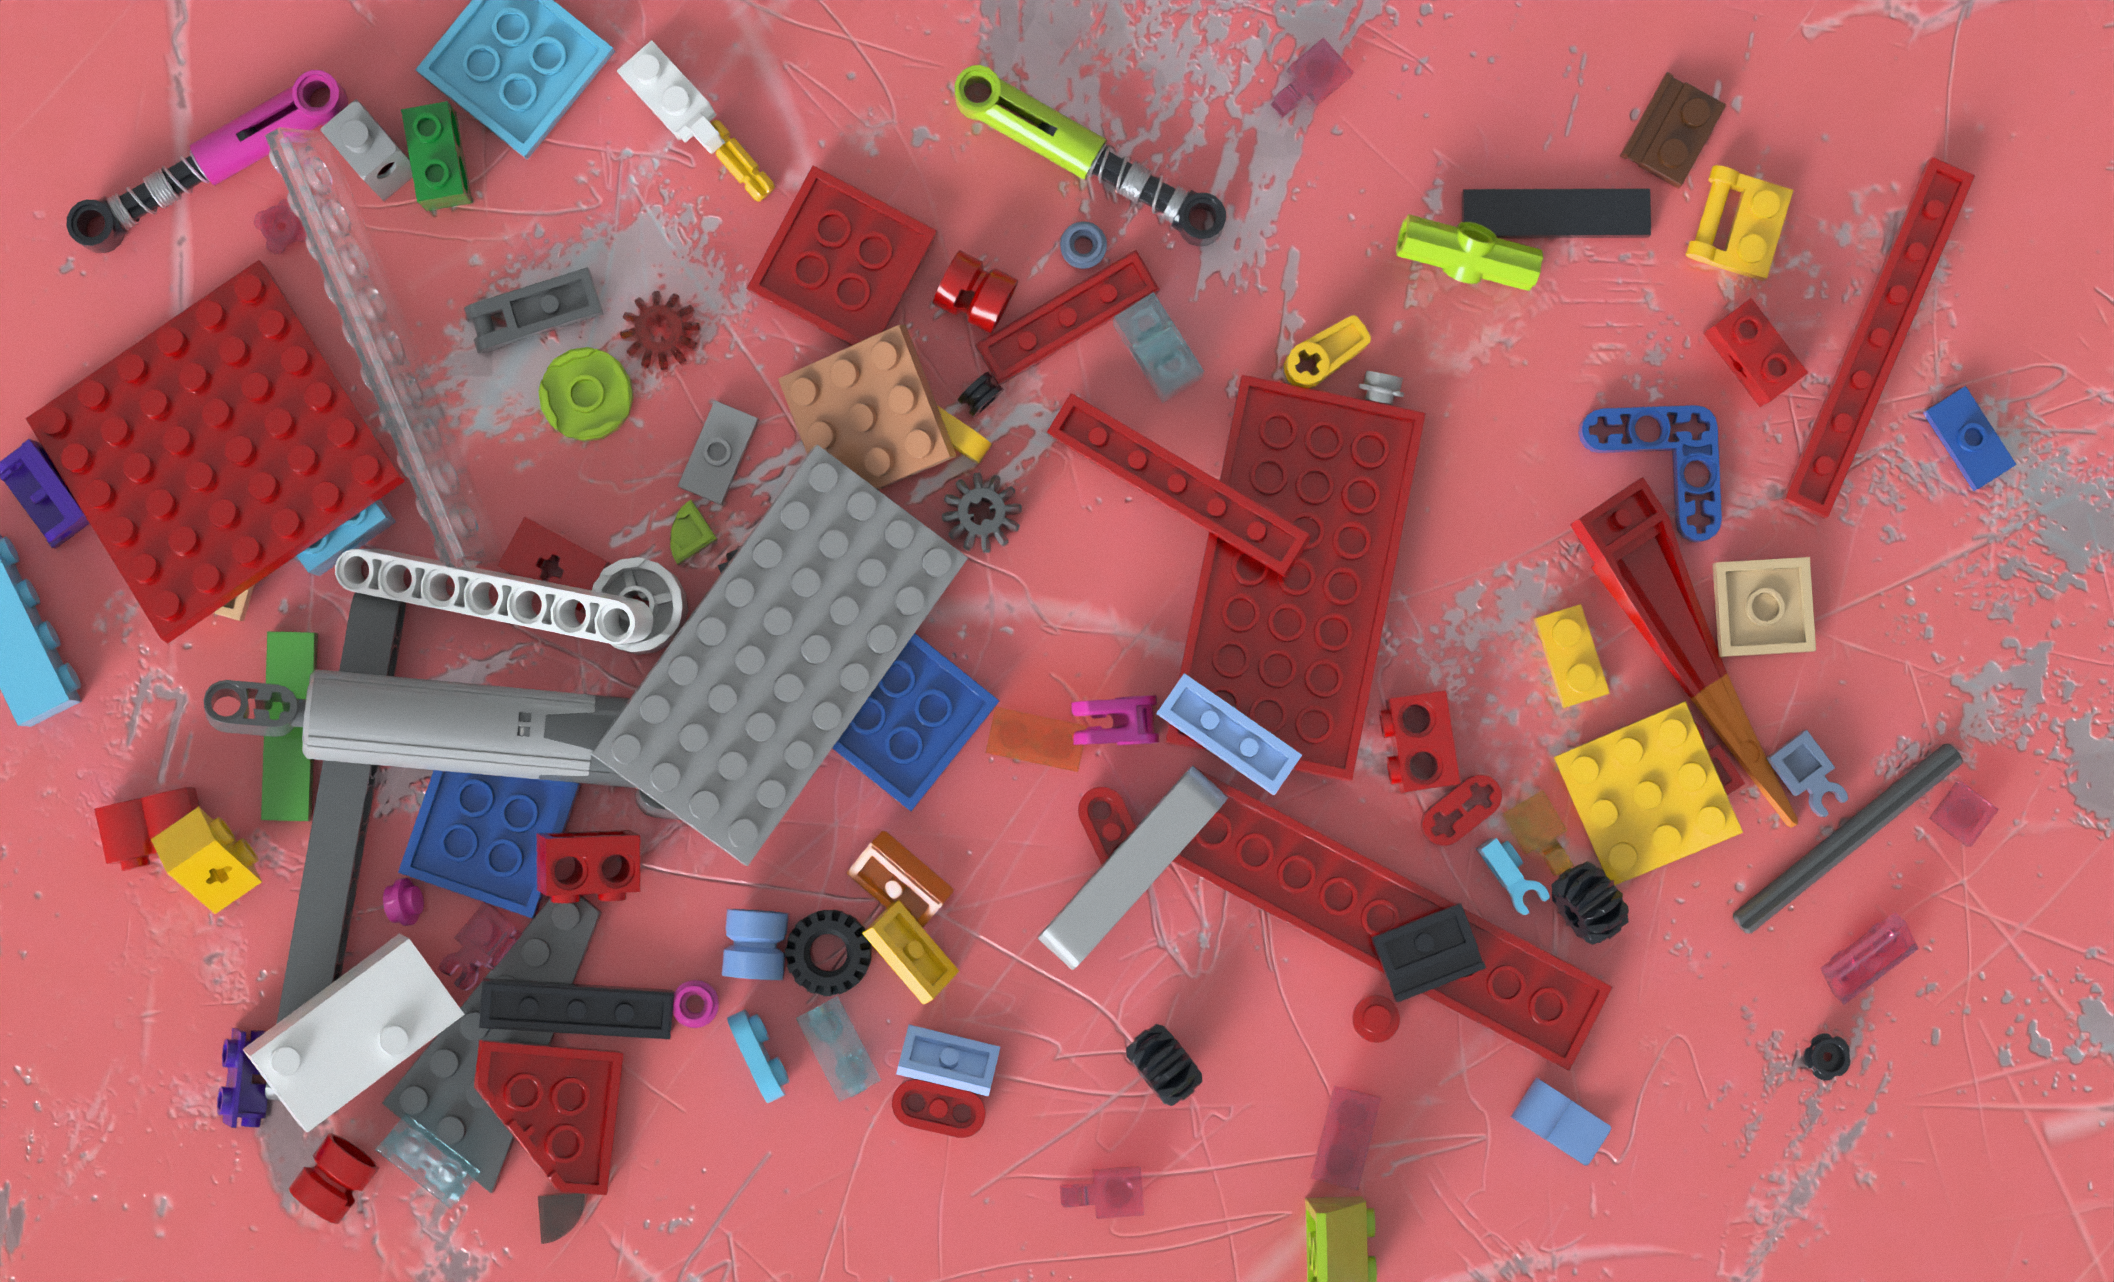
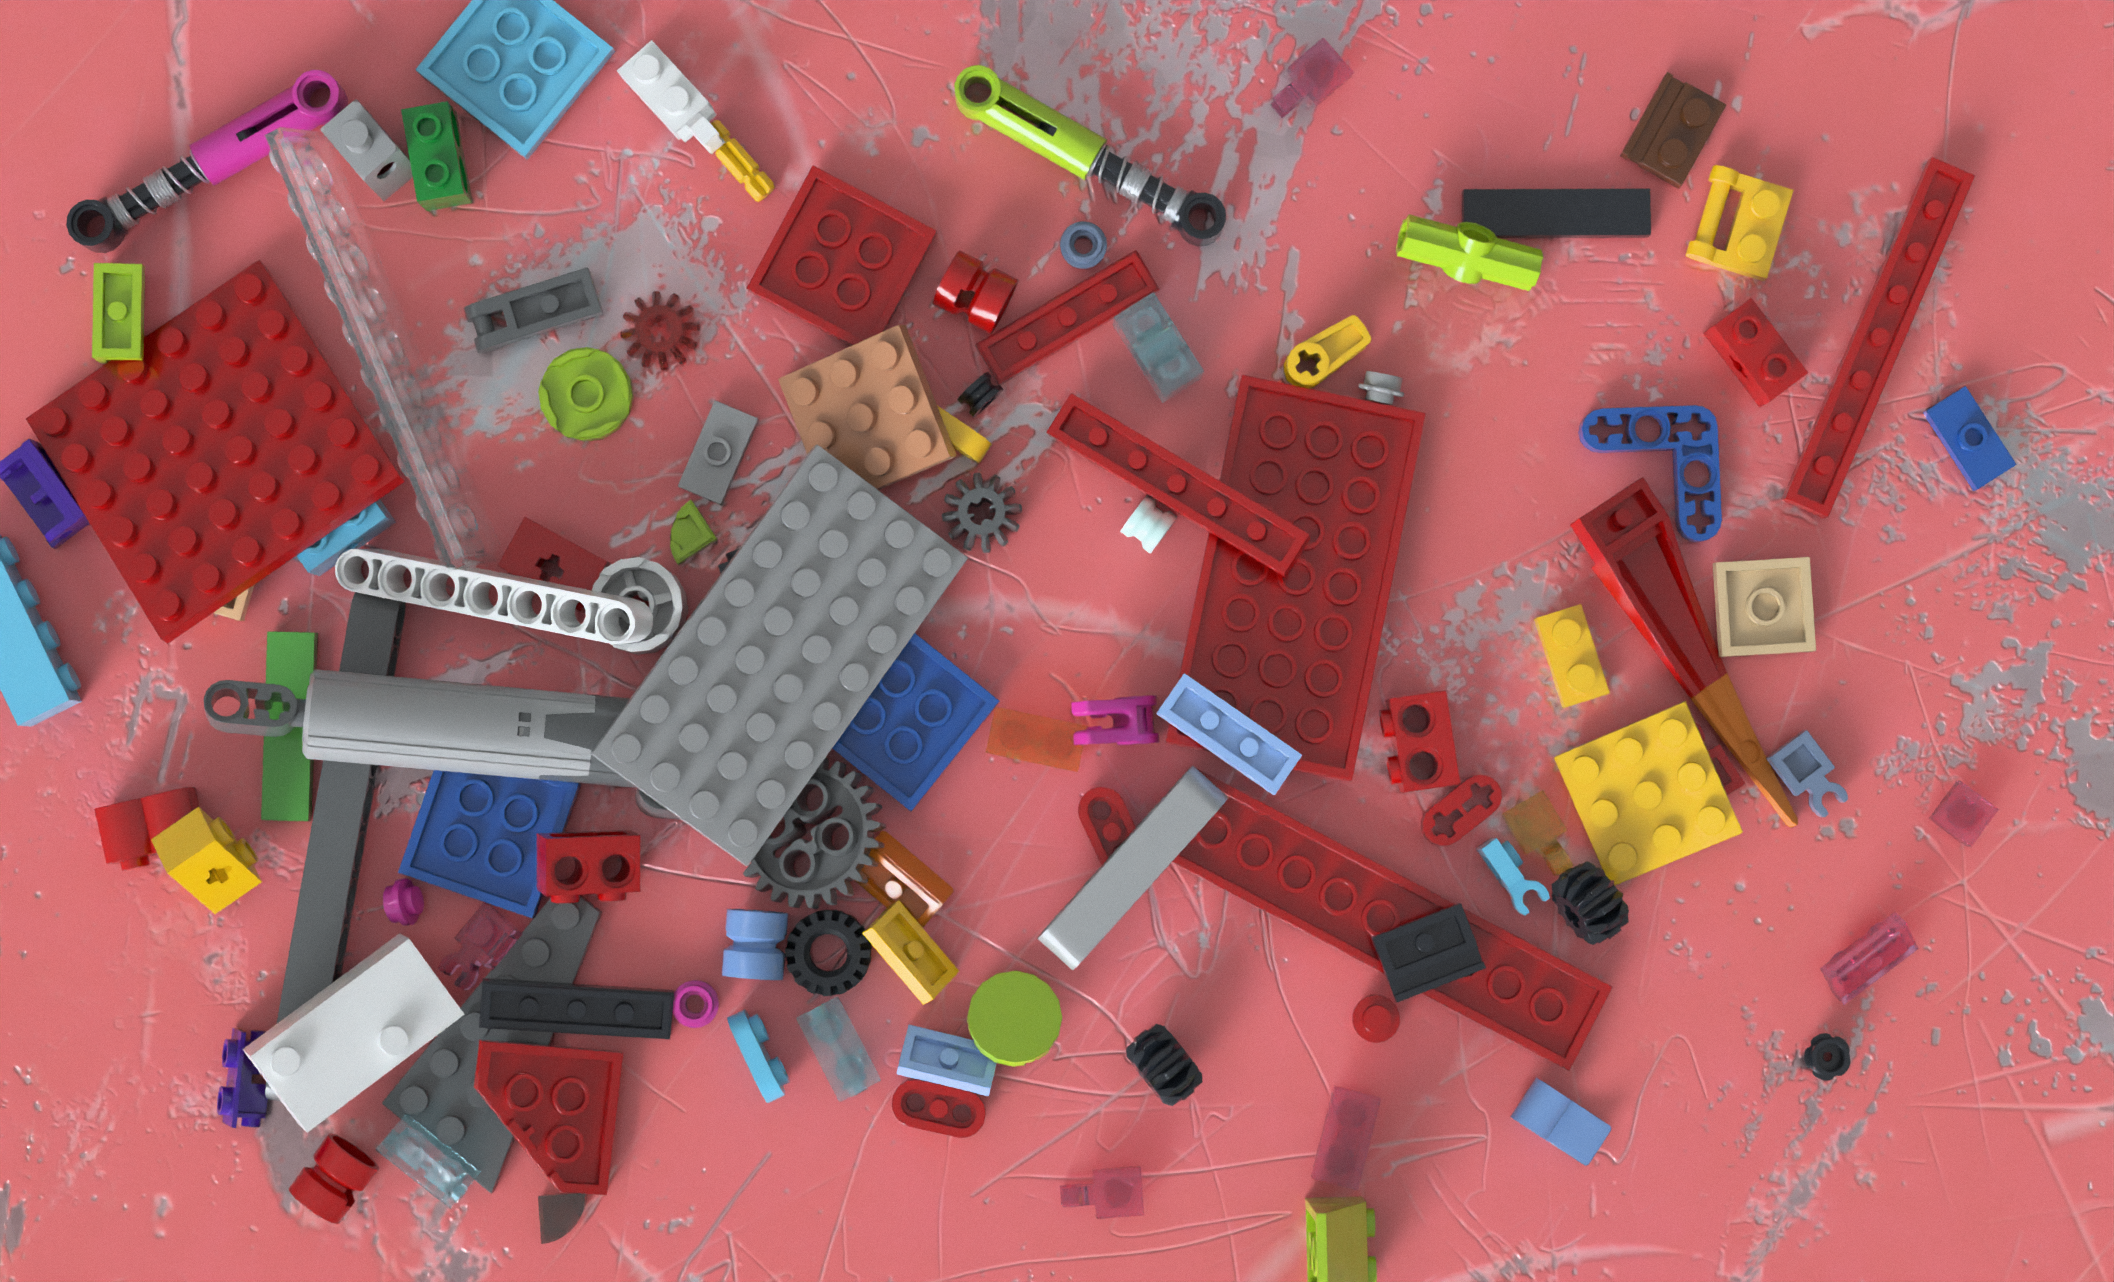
clear pink plate [254,199,310,254] -> none
dark grey axle [1732,744,1963,934] -> none
none -> lime panel [92,263,145,364]
none -> dark grey gear [743,757,886,909]
none -> lime tile [967,971,1062,1067]
none -> light aqua wheel [1120,495,1178,554]

